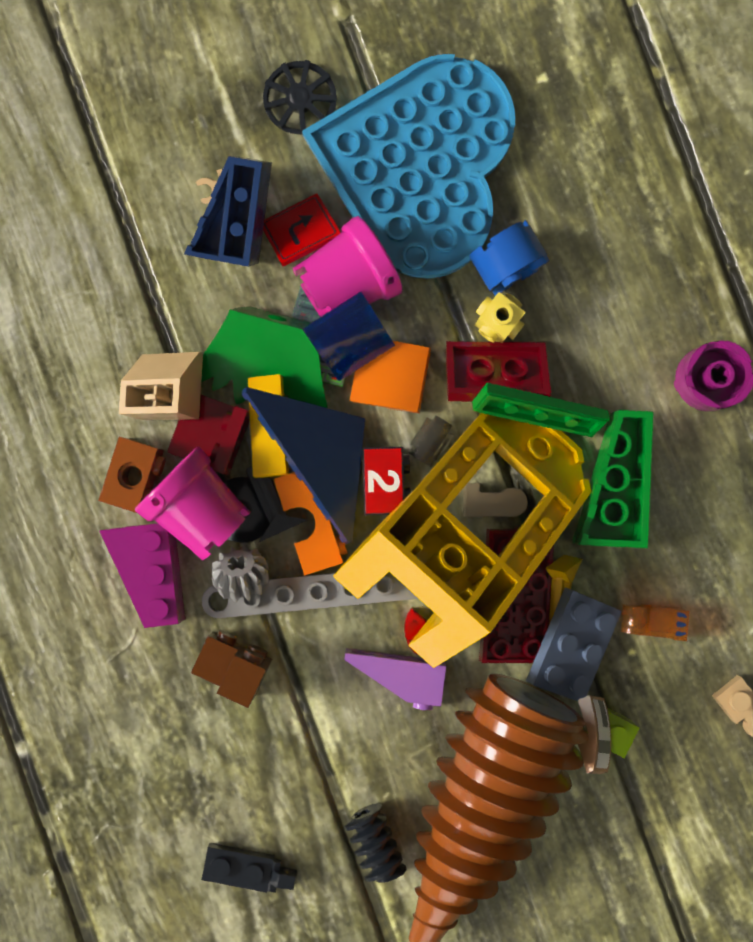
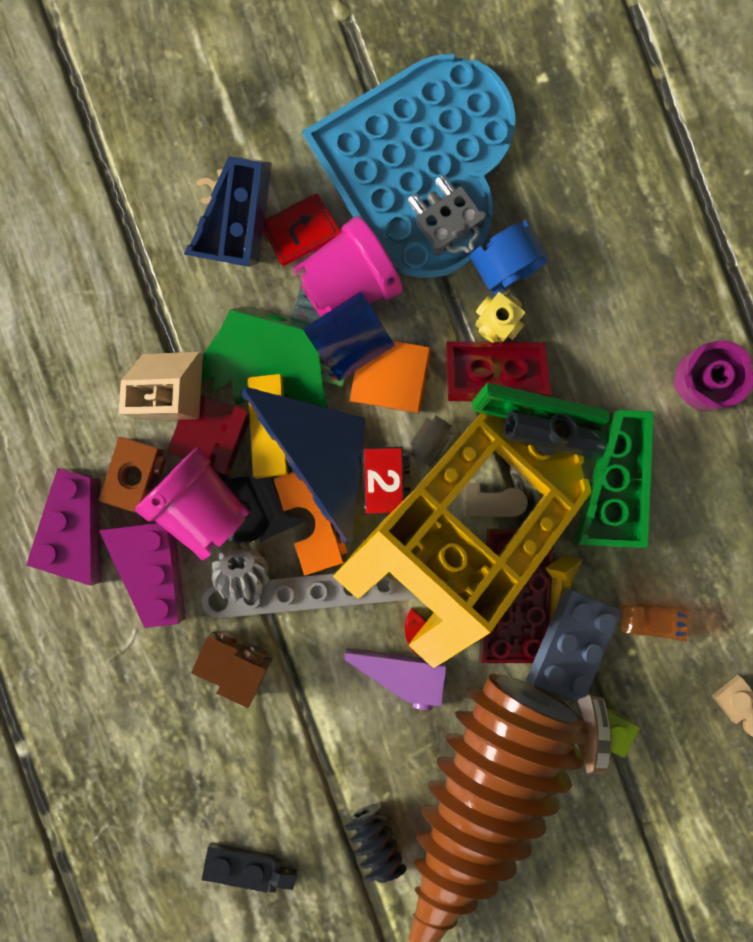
black wheel [263,60,337,135] -> none
none -> magenta wedge [26,468,101,586]
none -> dark grey piece [408,175,485,256]
none -> black piece [503,409,608,459]

